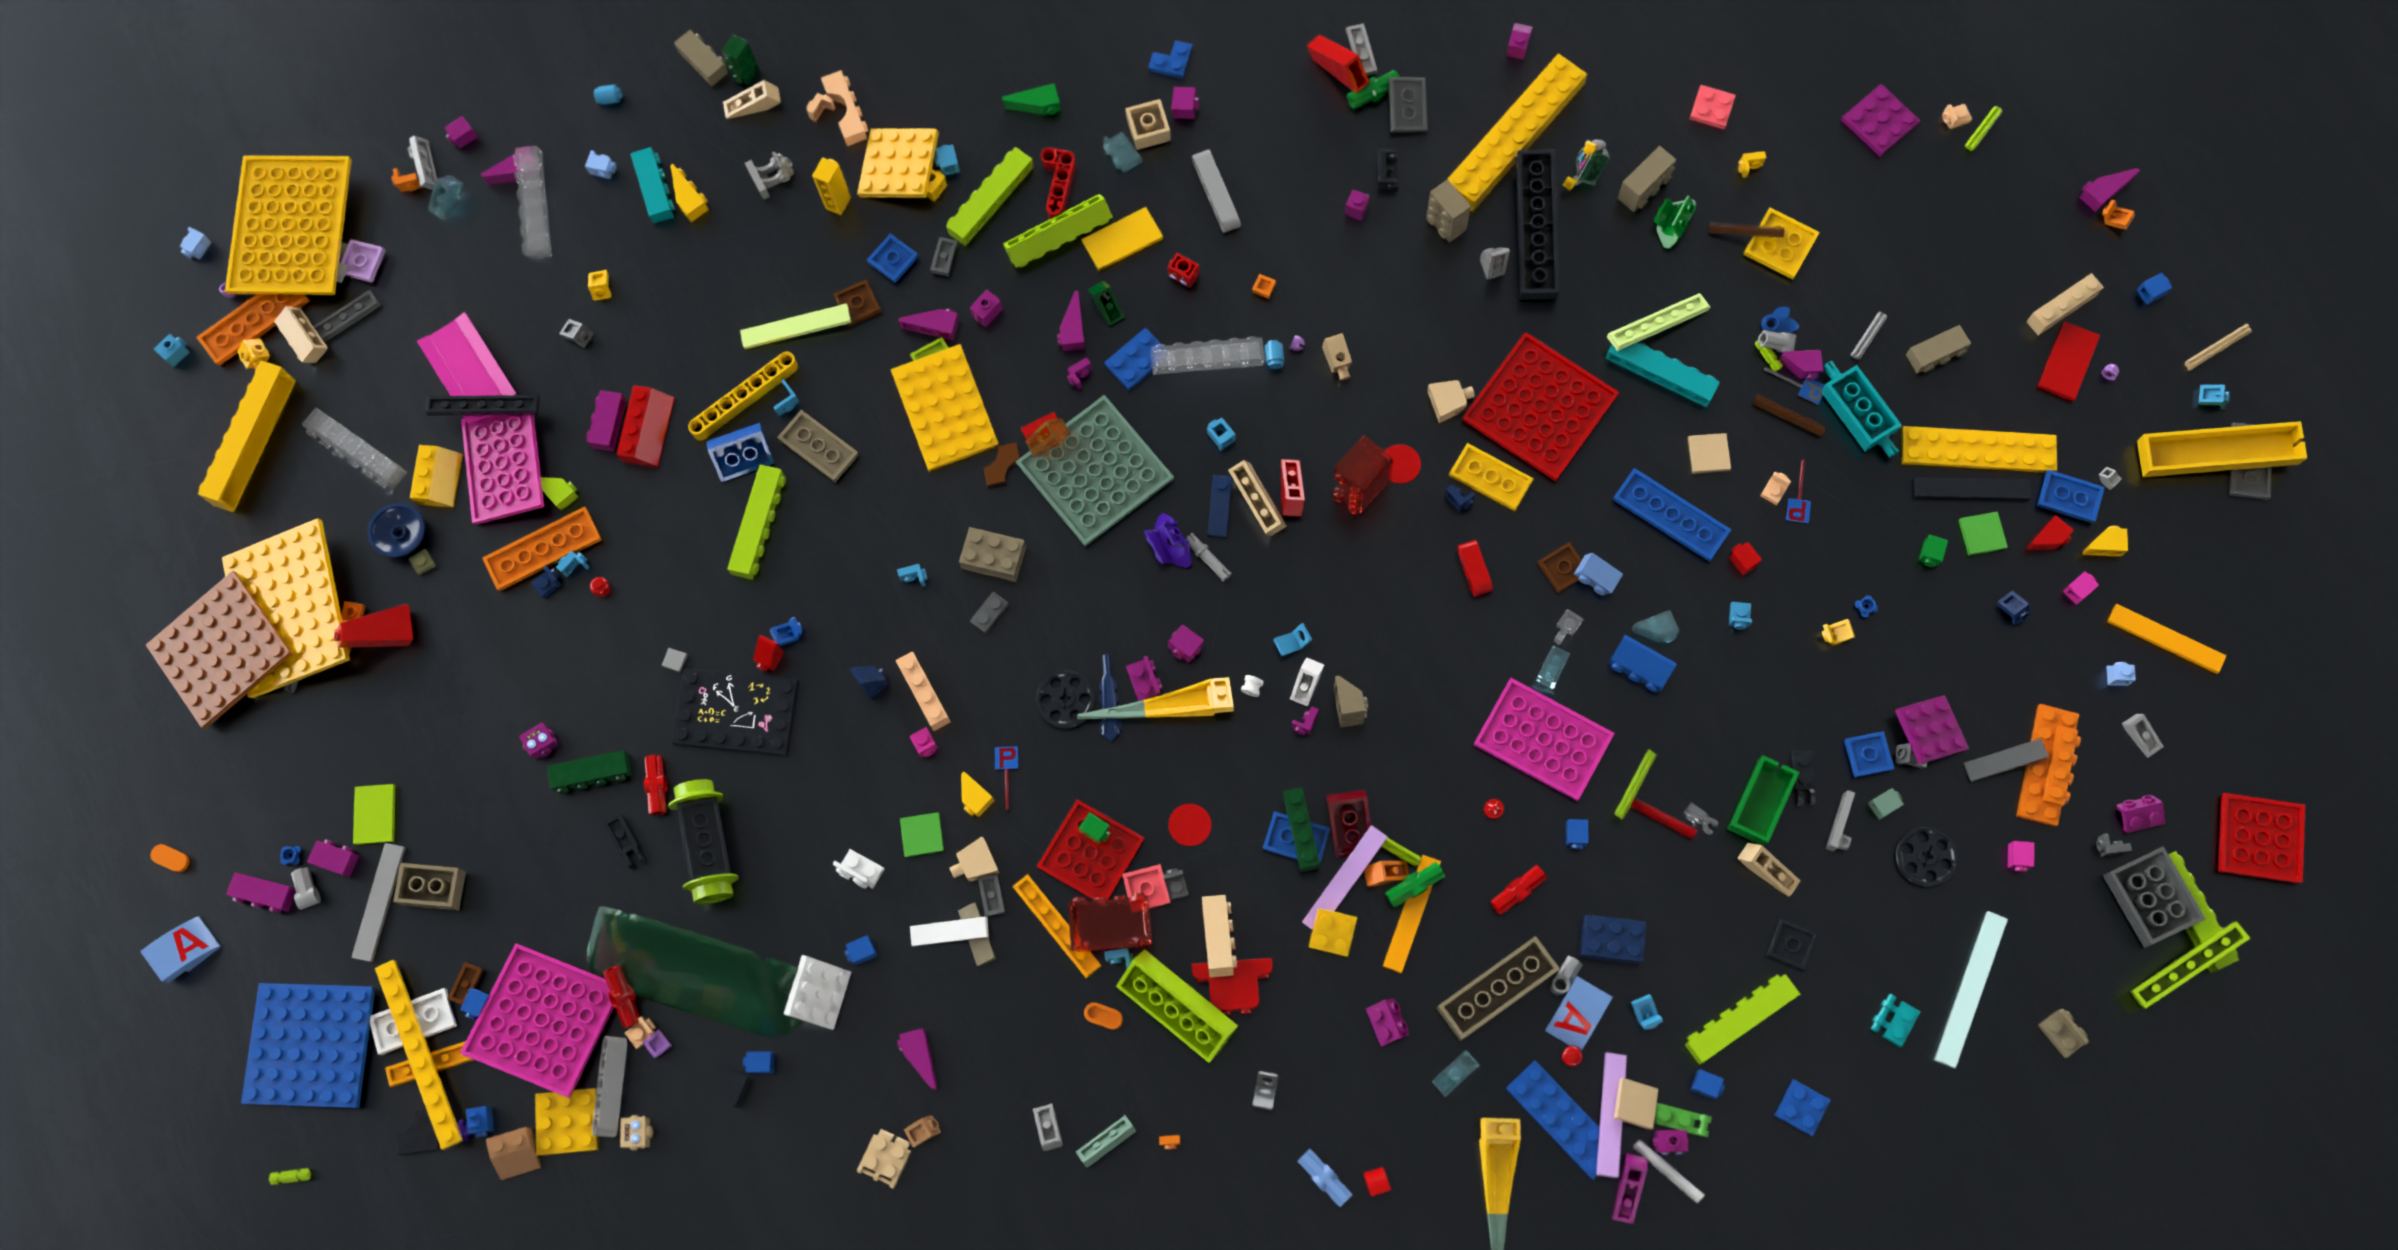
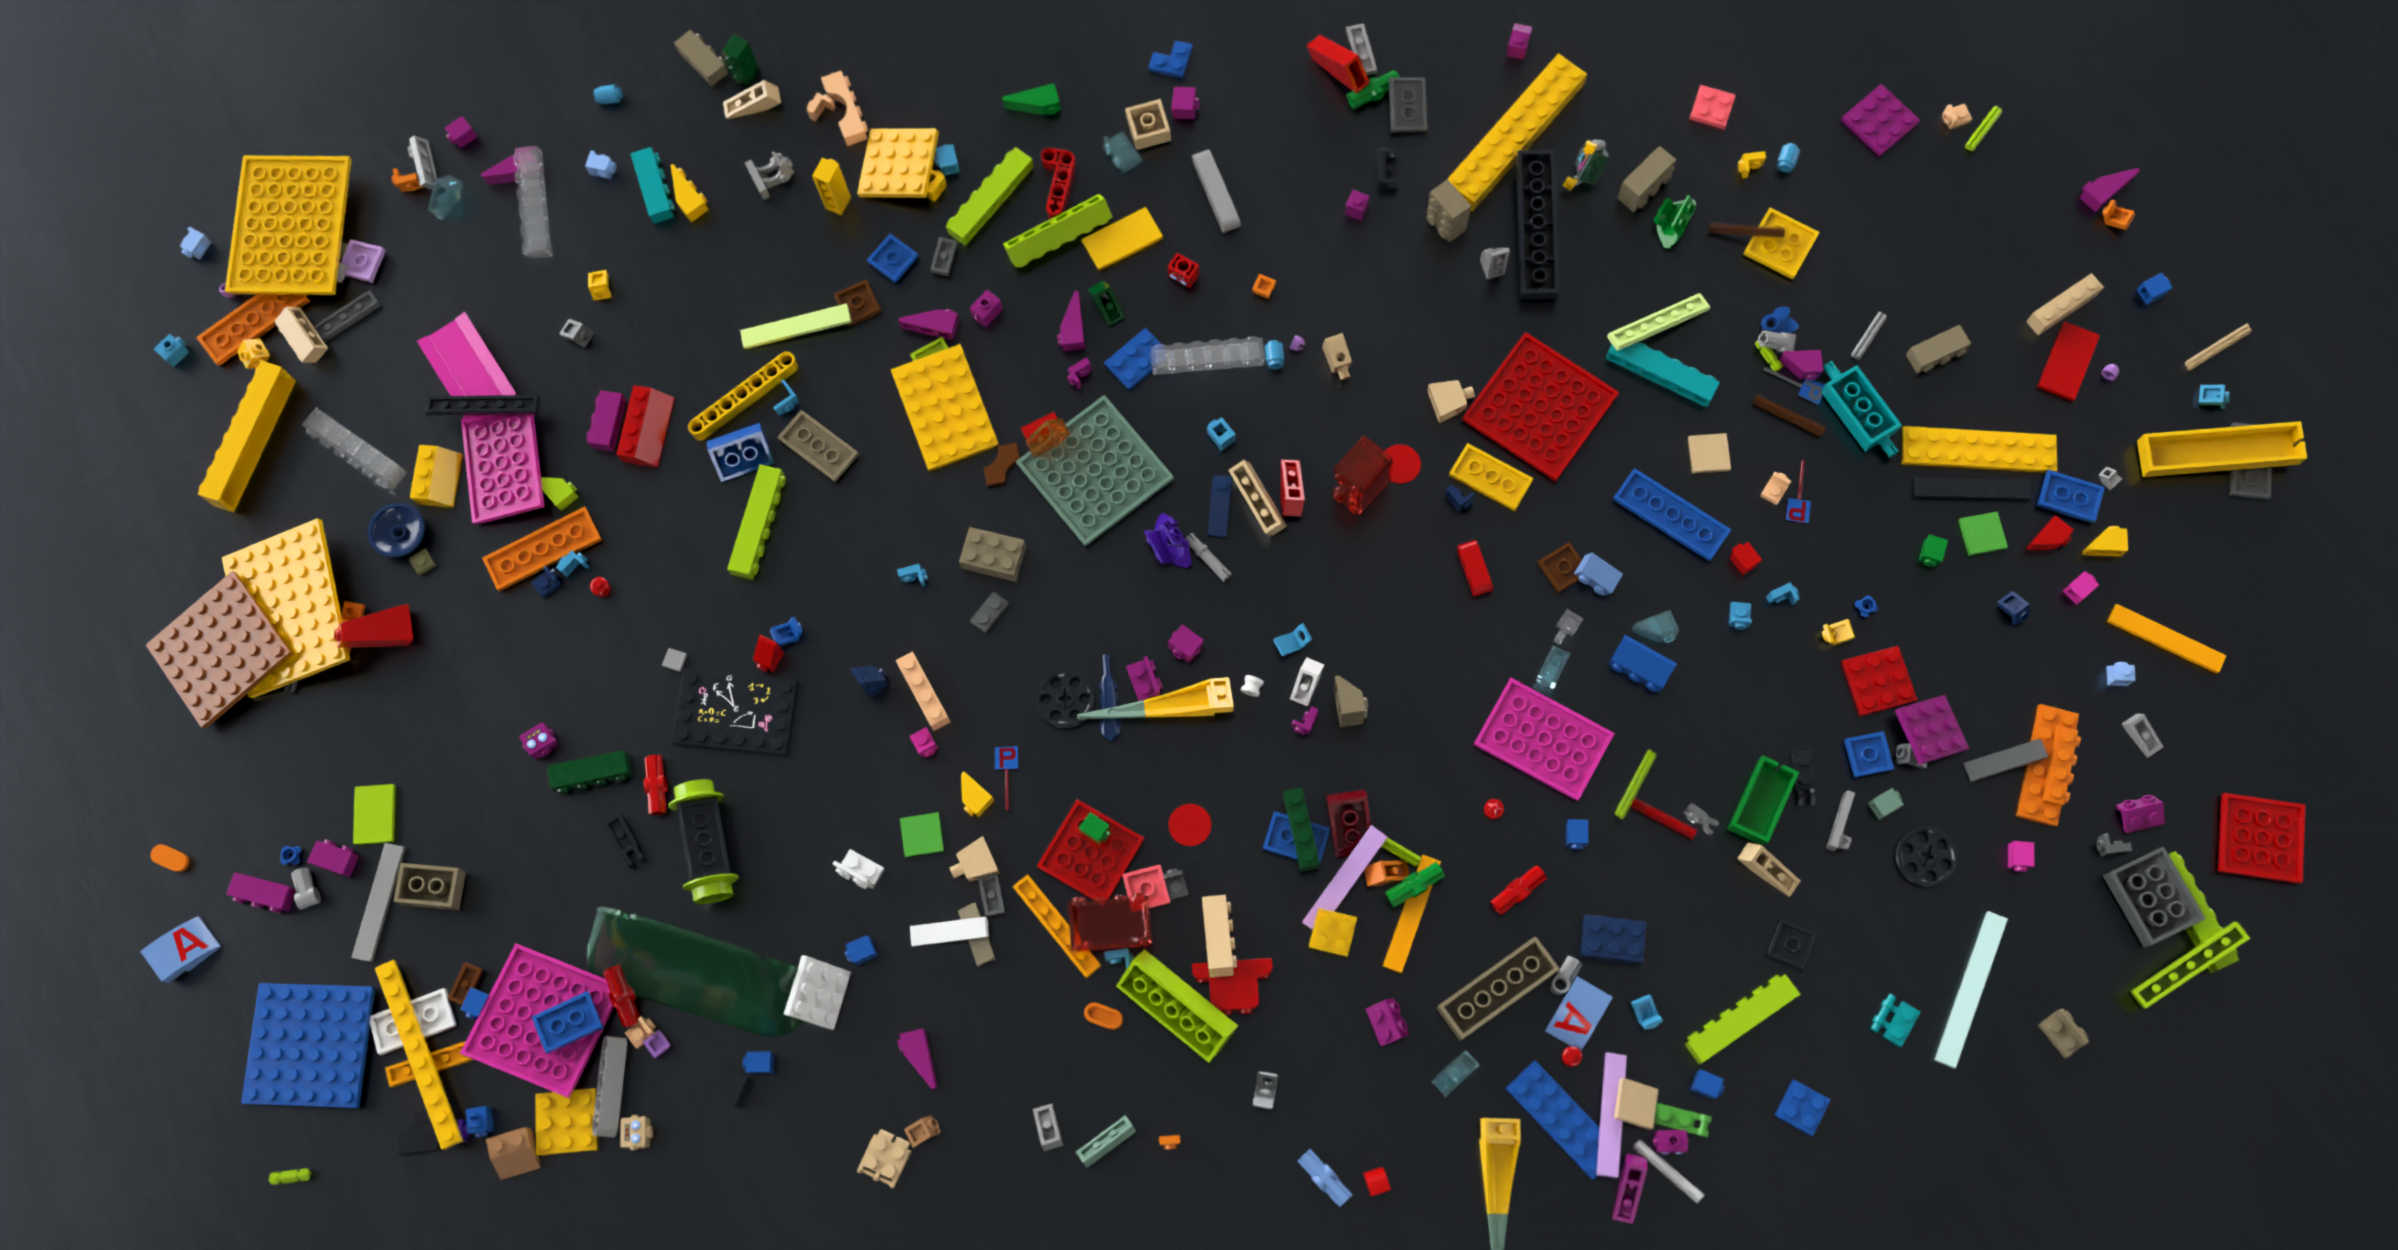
none -> blue plate [532,991,604,1054]
none -> dark azure bracket [1766,582,1799,605]
none -> dark azure brick [1777,143,1800,172]
none -> red plate [1841,646,1917,717]

